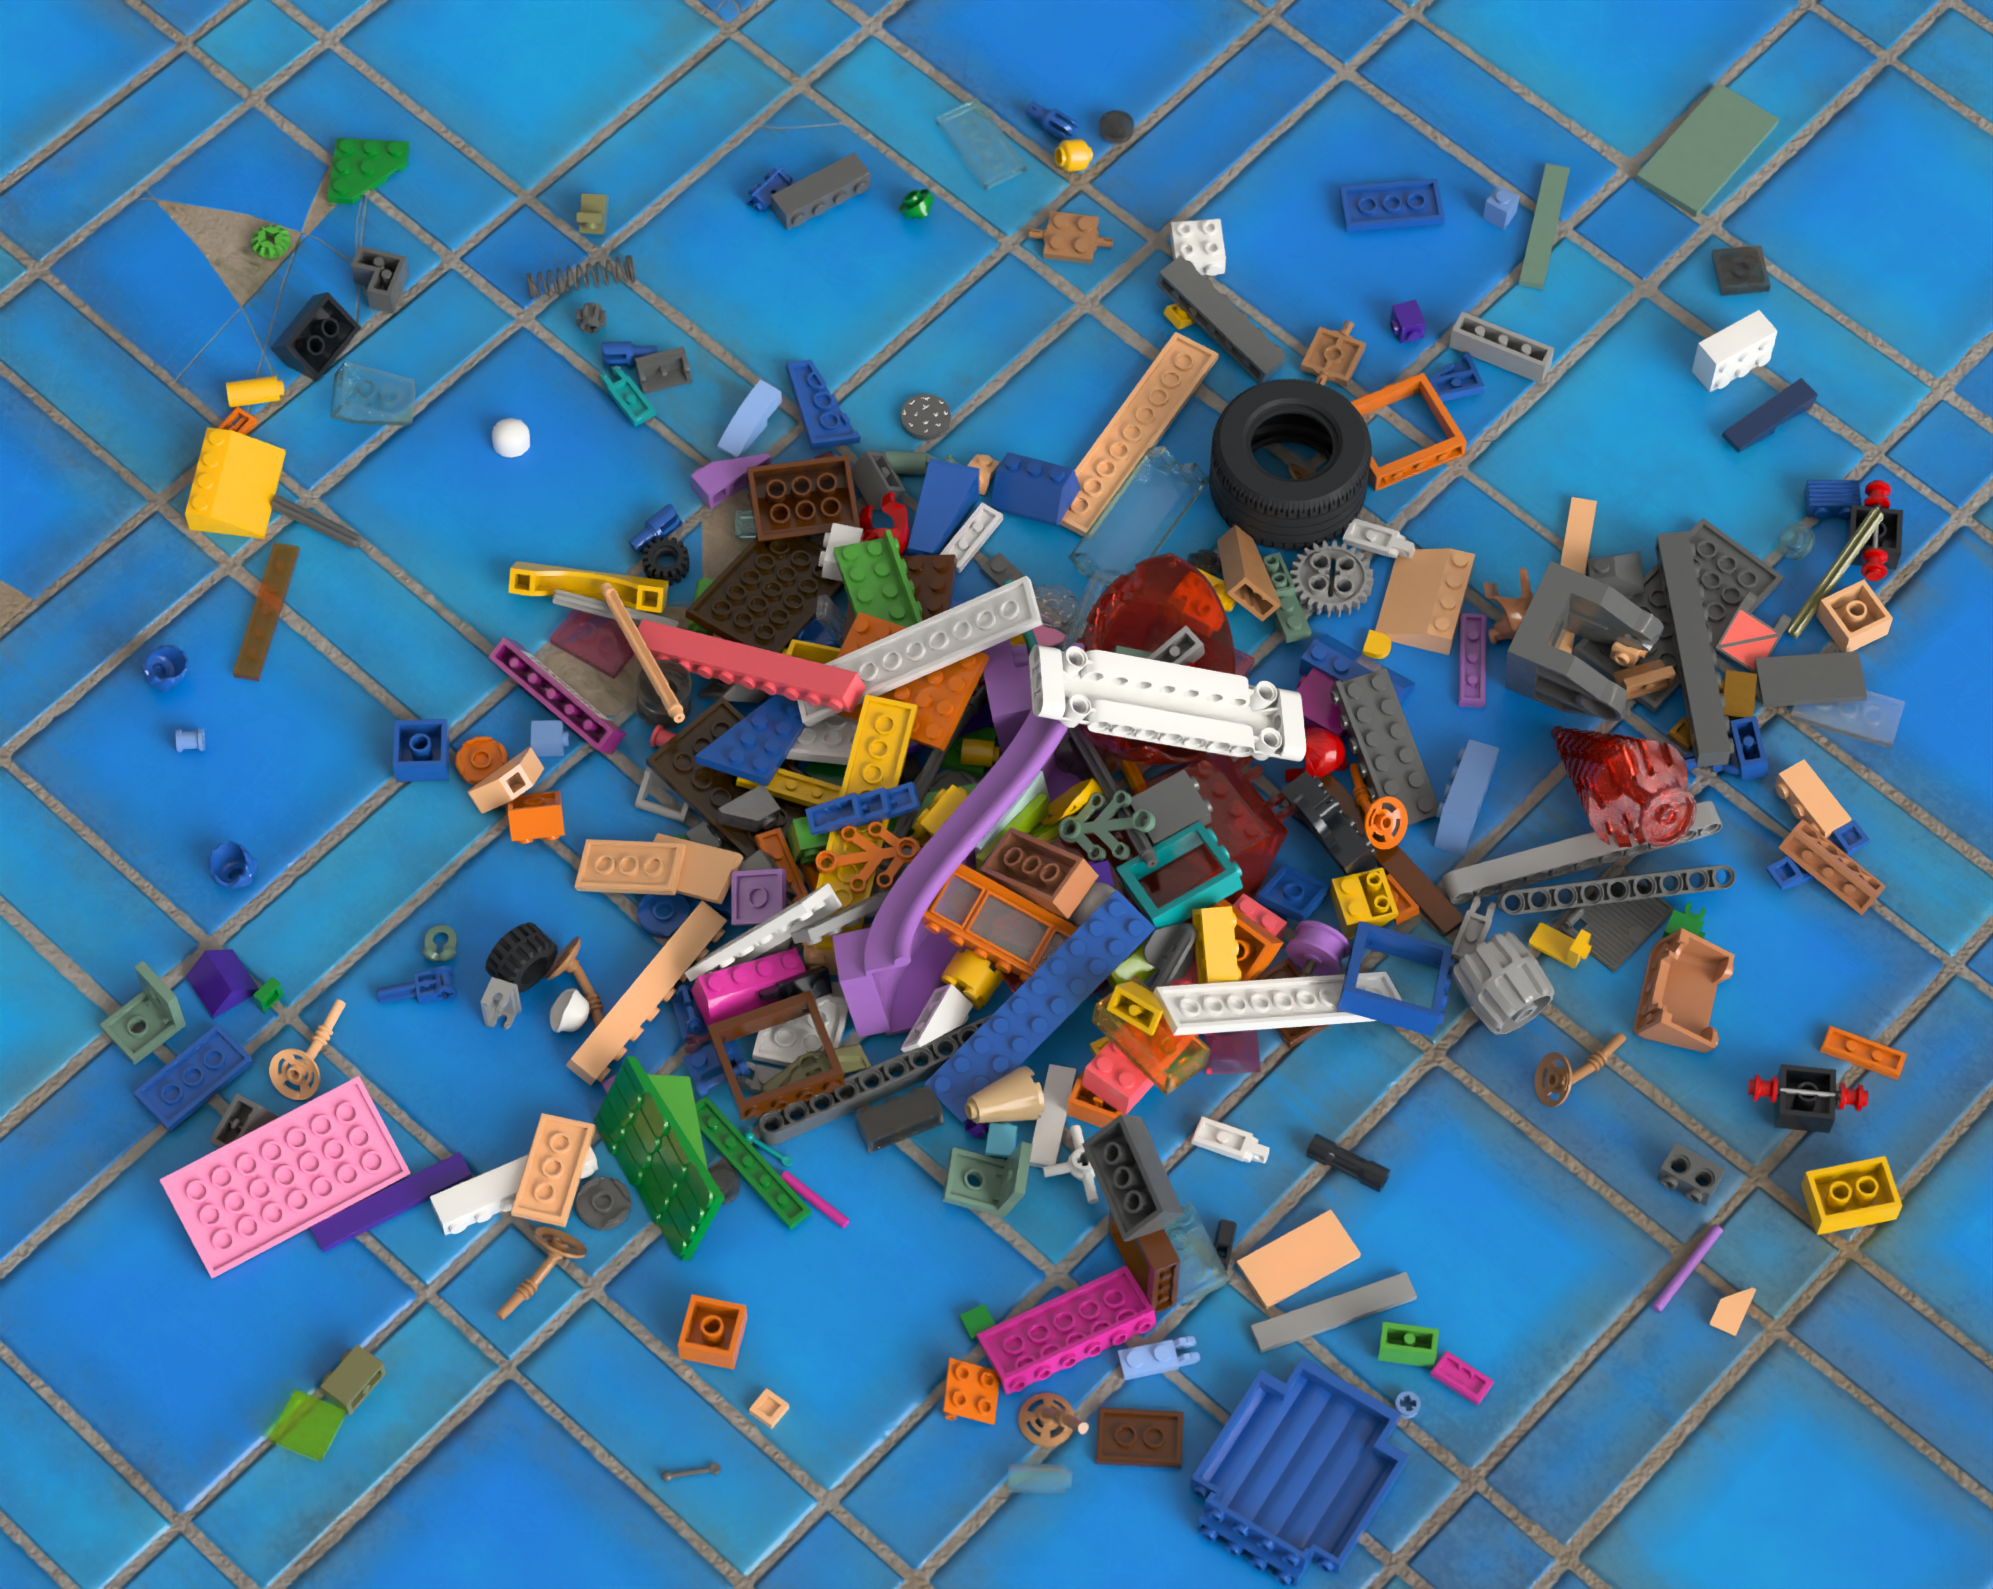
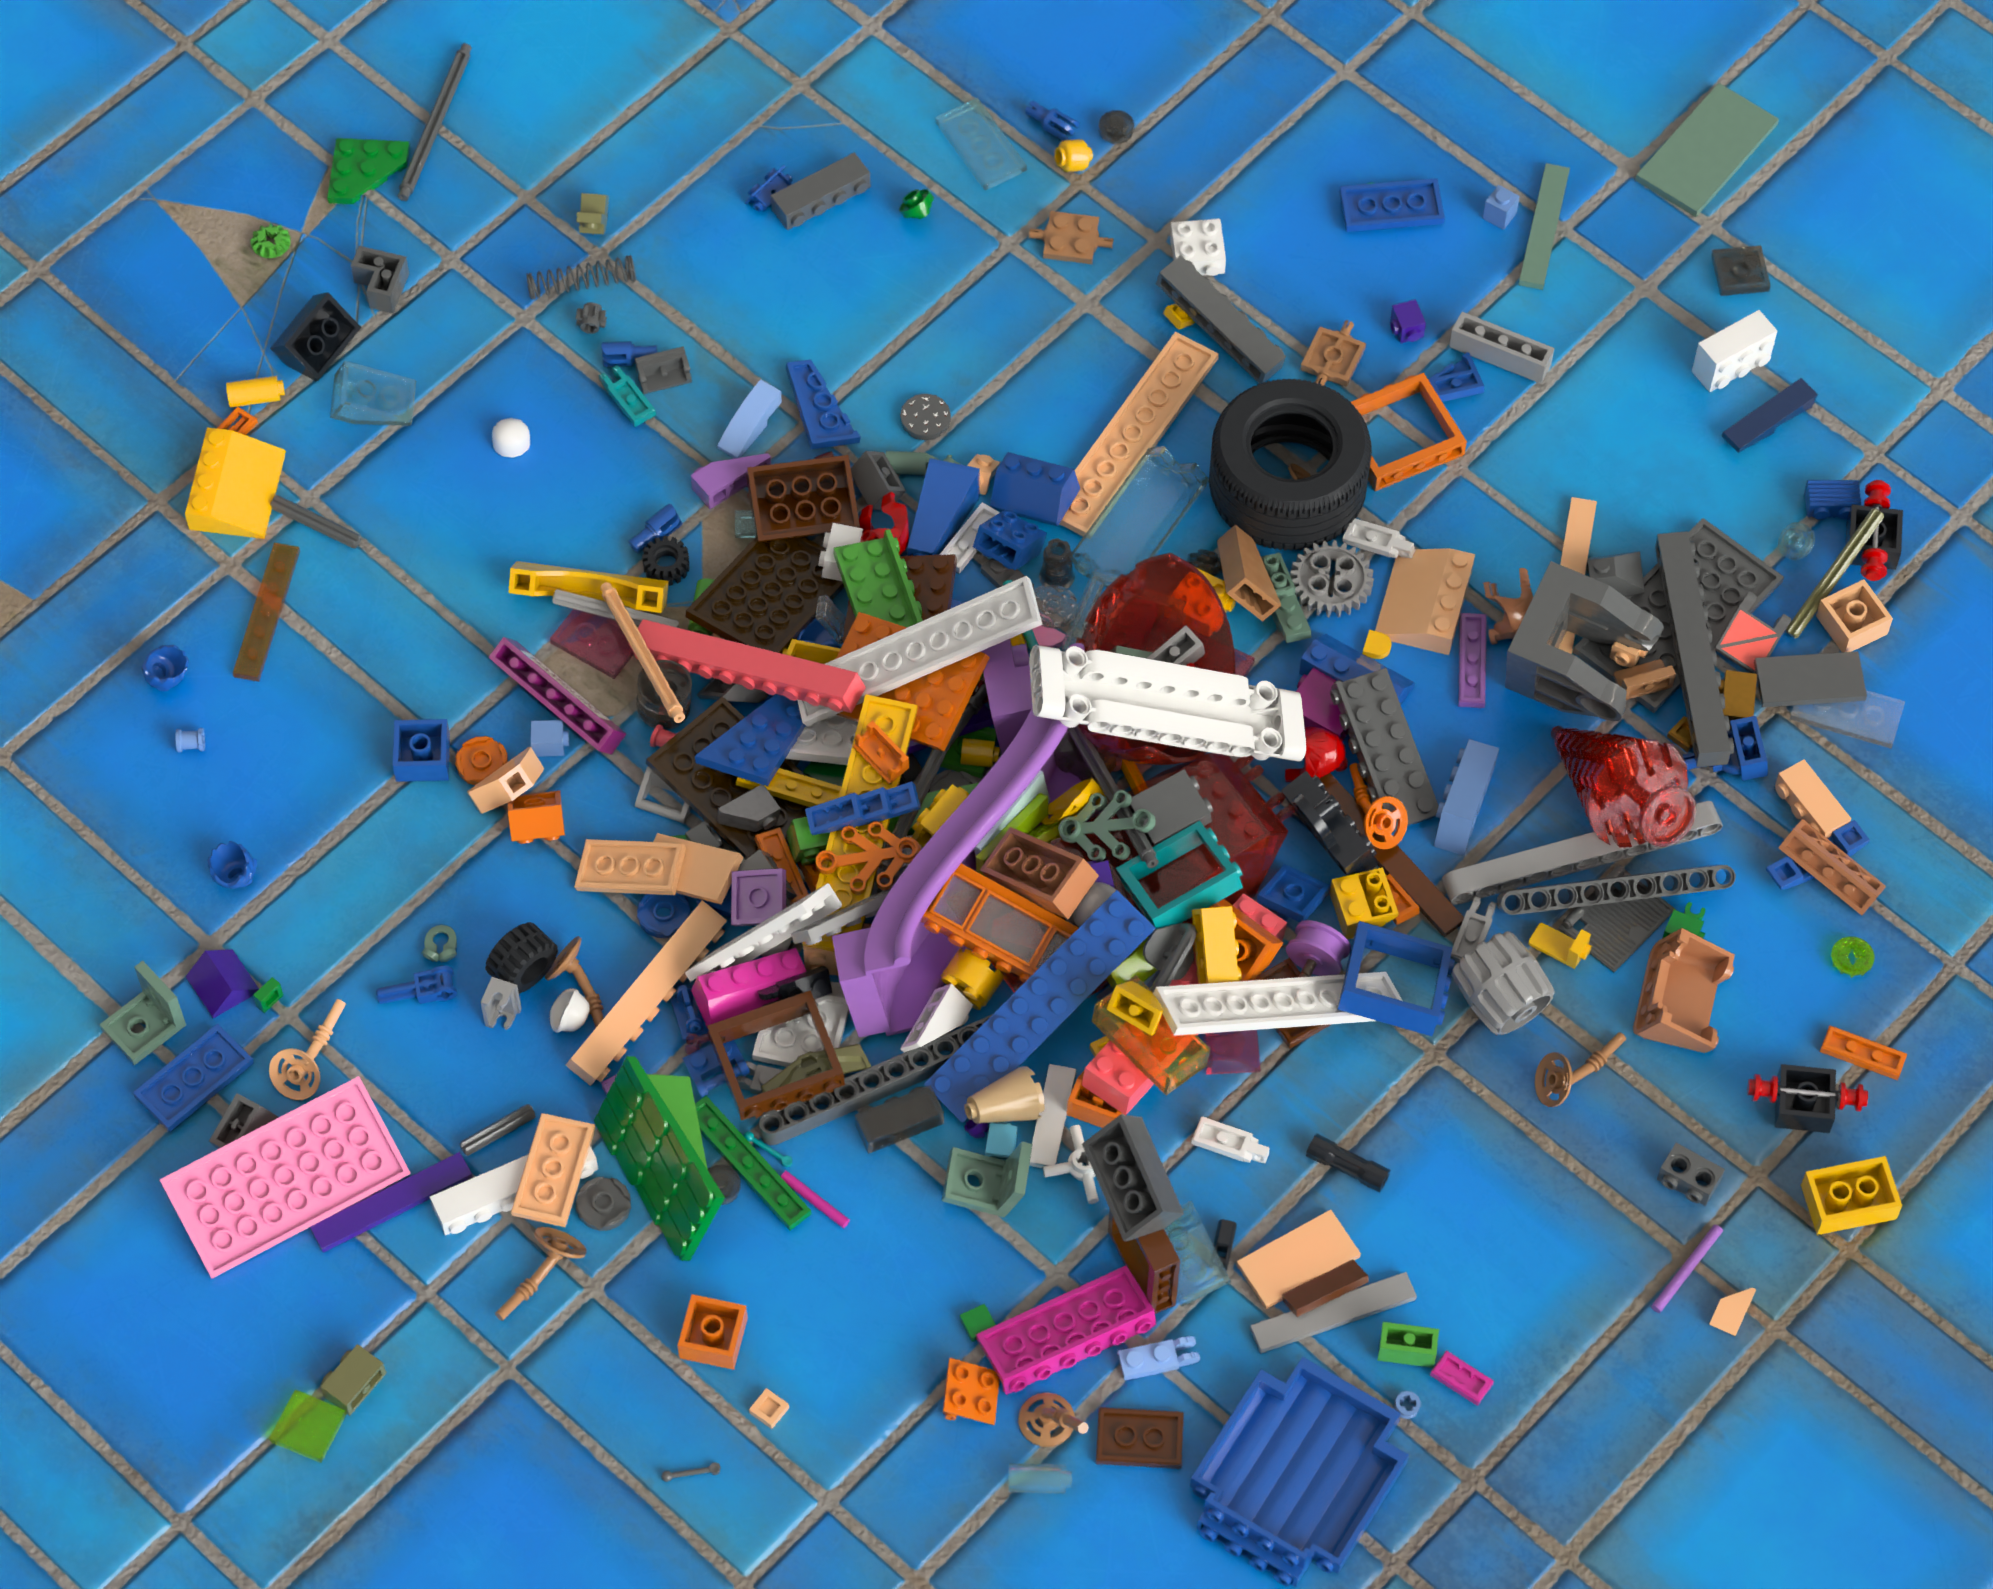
none -> dark grey piece [398,43,472,201]
none -> dark grey axle [460,1104,536,1156]
none -> orange hinge [853,720,909,785]
none -> blue brick [973,510,1047,570]
none -> clear smoke plant [1039,538,1075,591]
none -> reddish brown tile [1282,1259,1369,1317]
none -> clear neon green gear [1830,937,1875,978]

